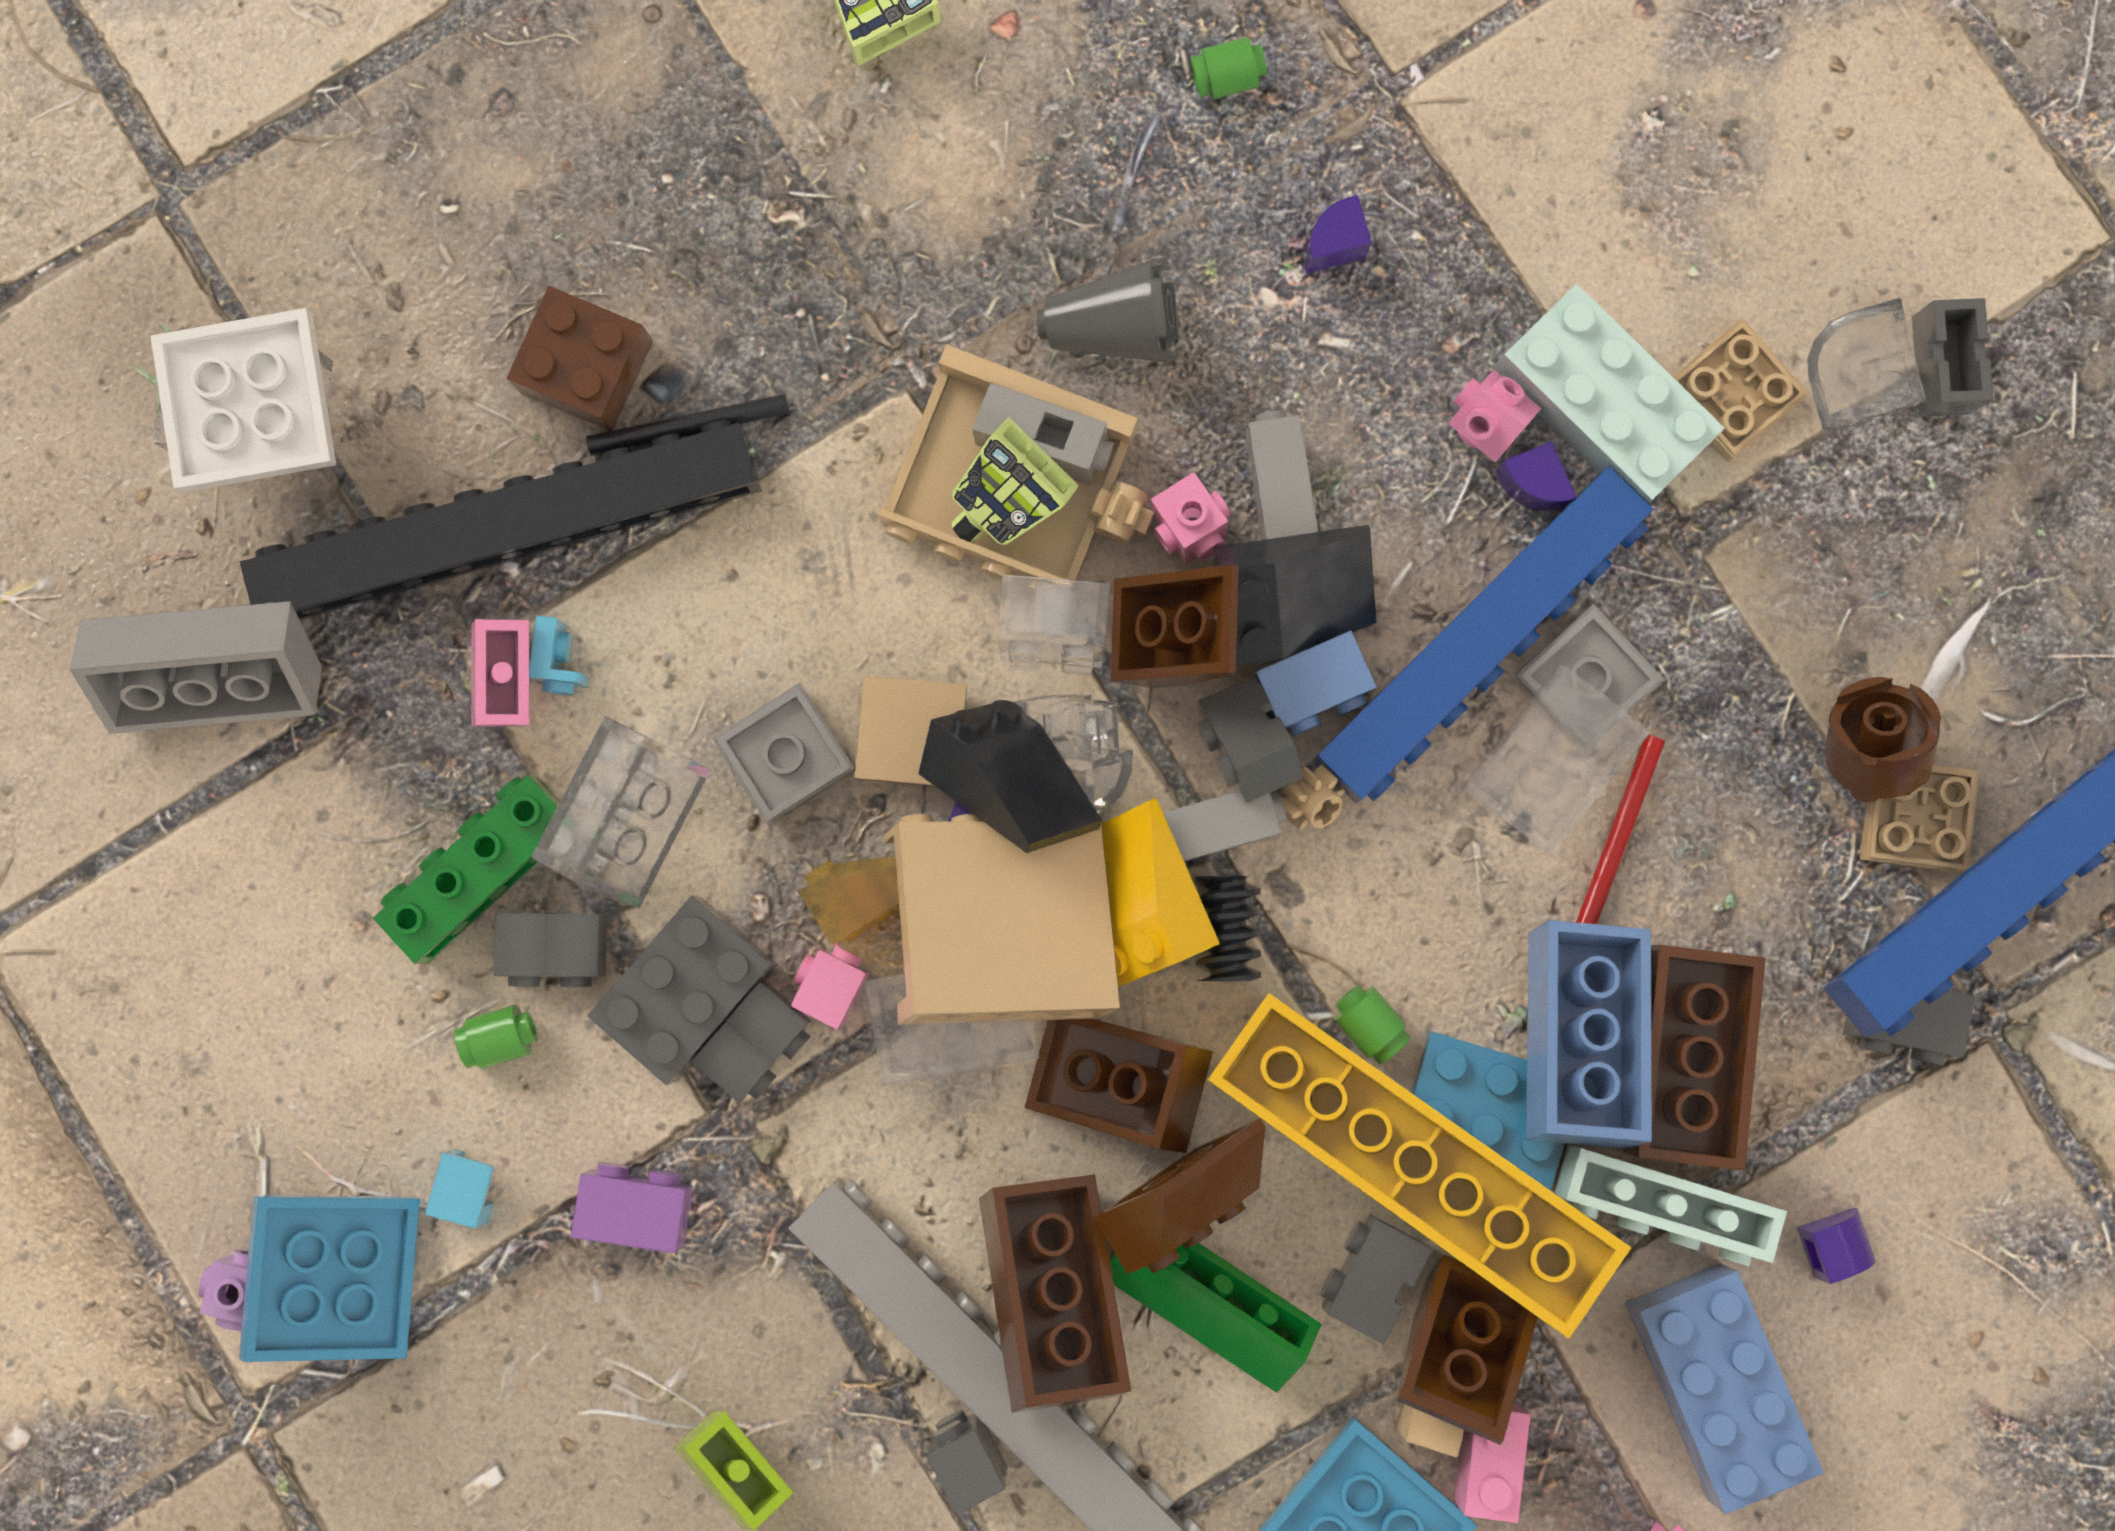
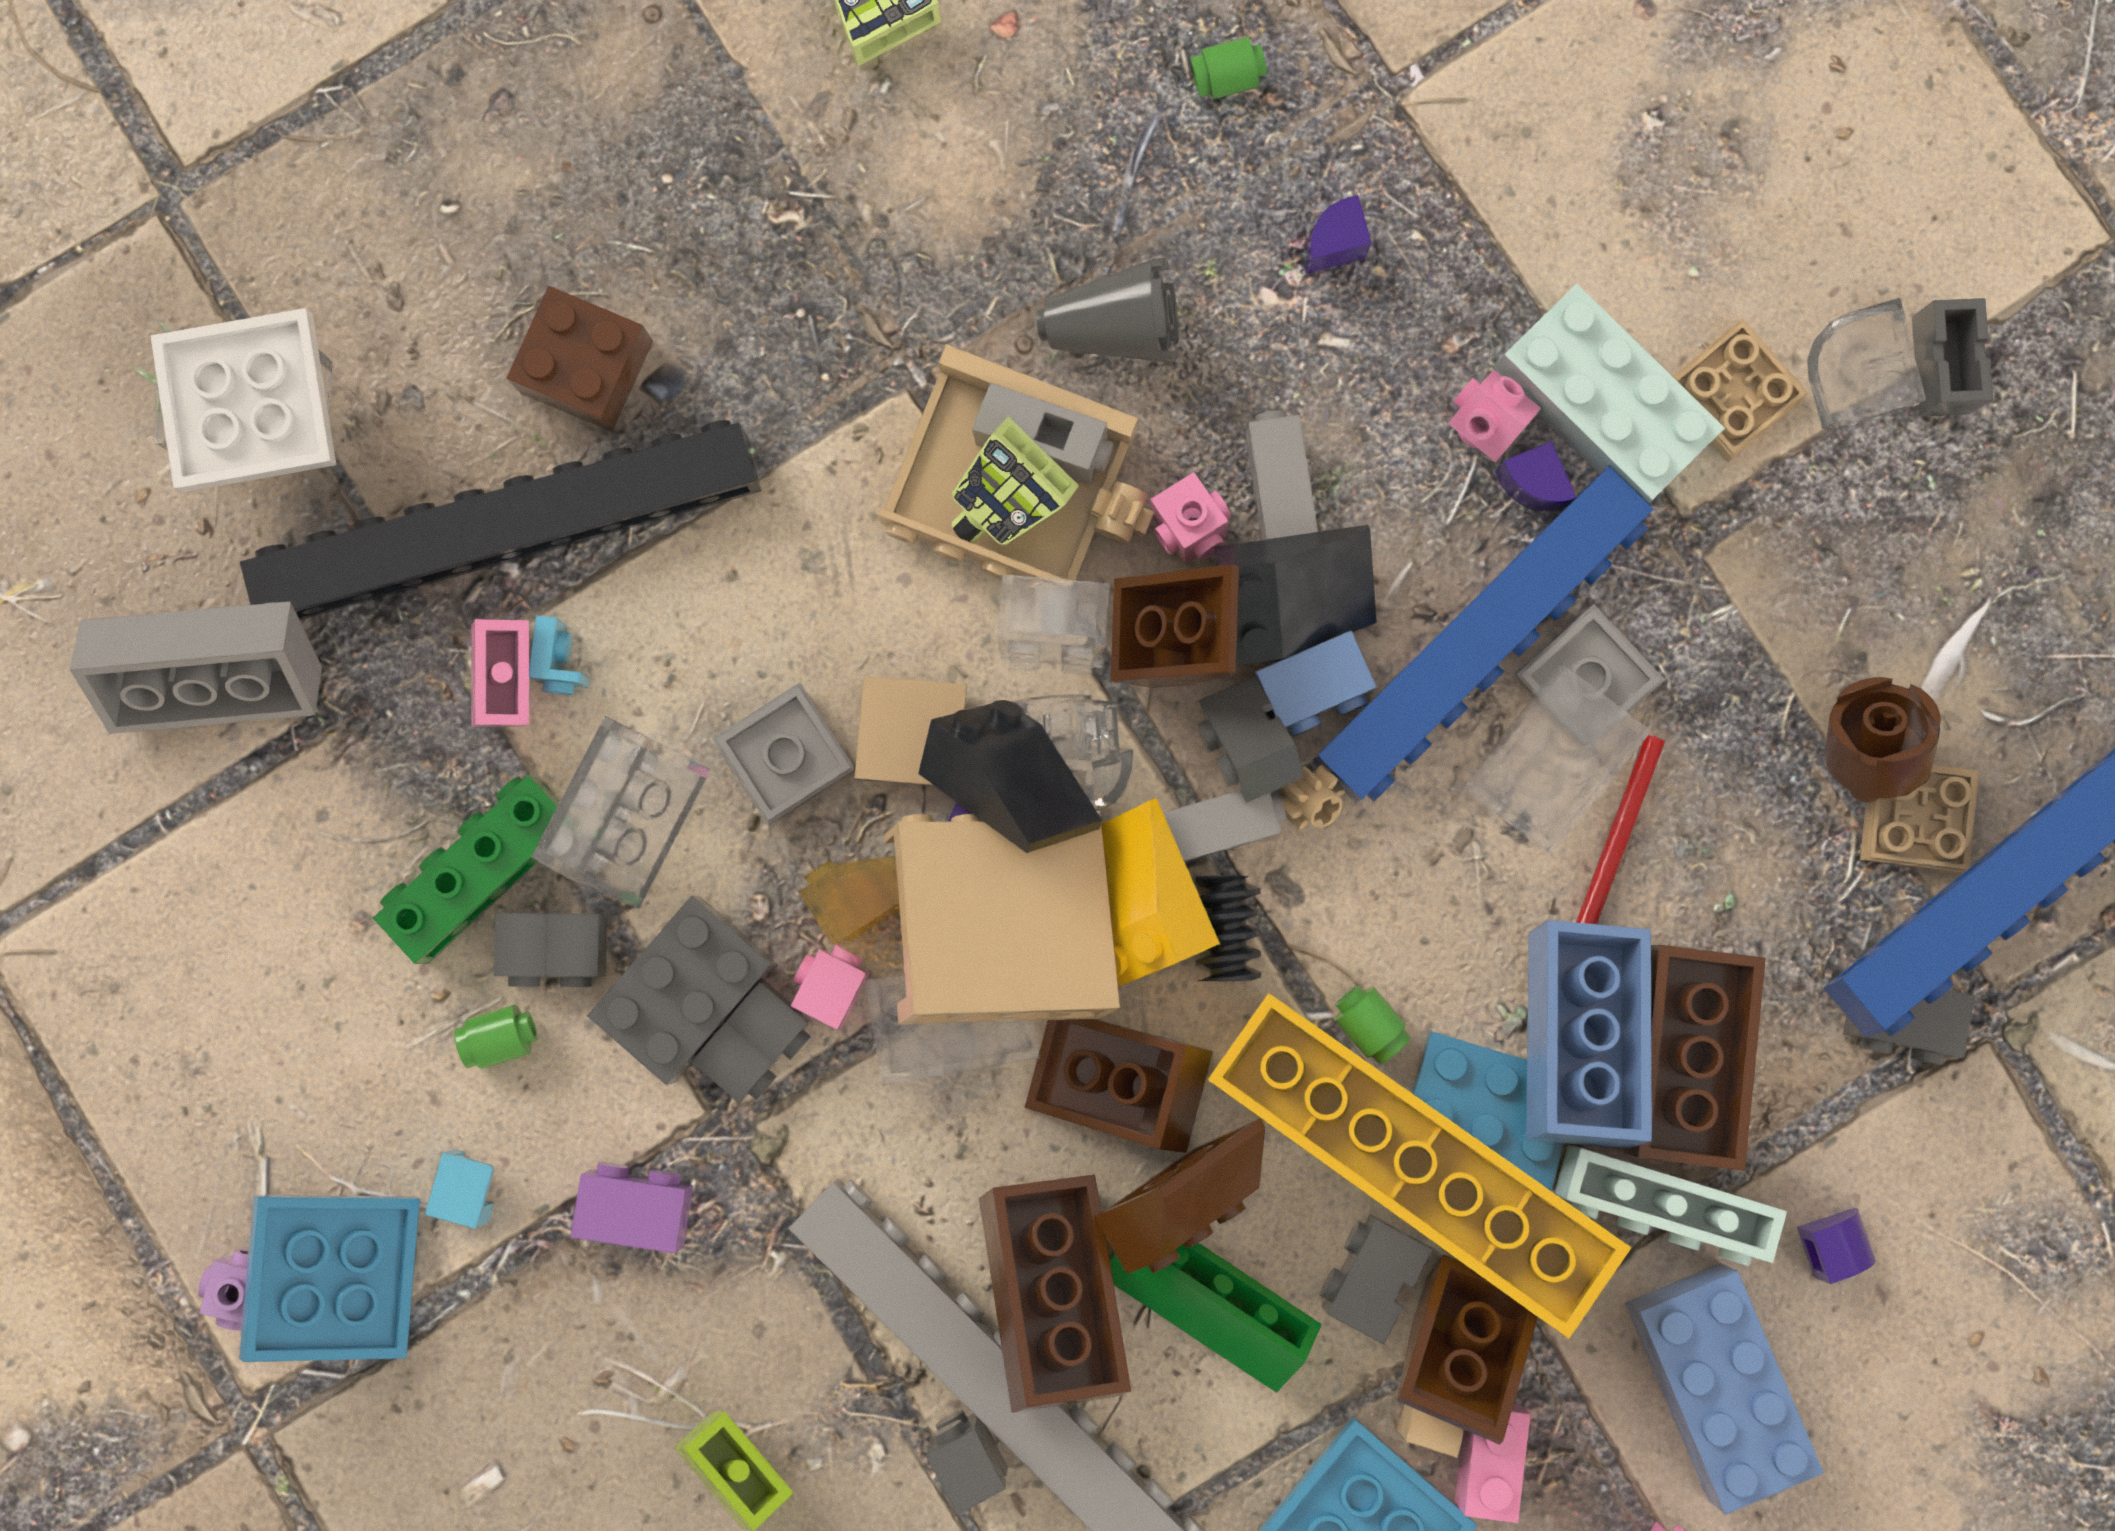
black bar [586,394,790,456] -> none

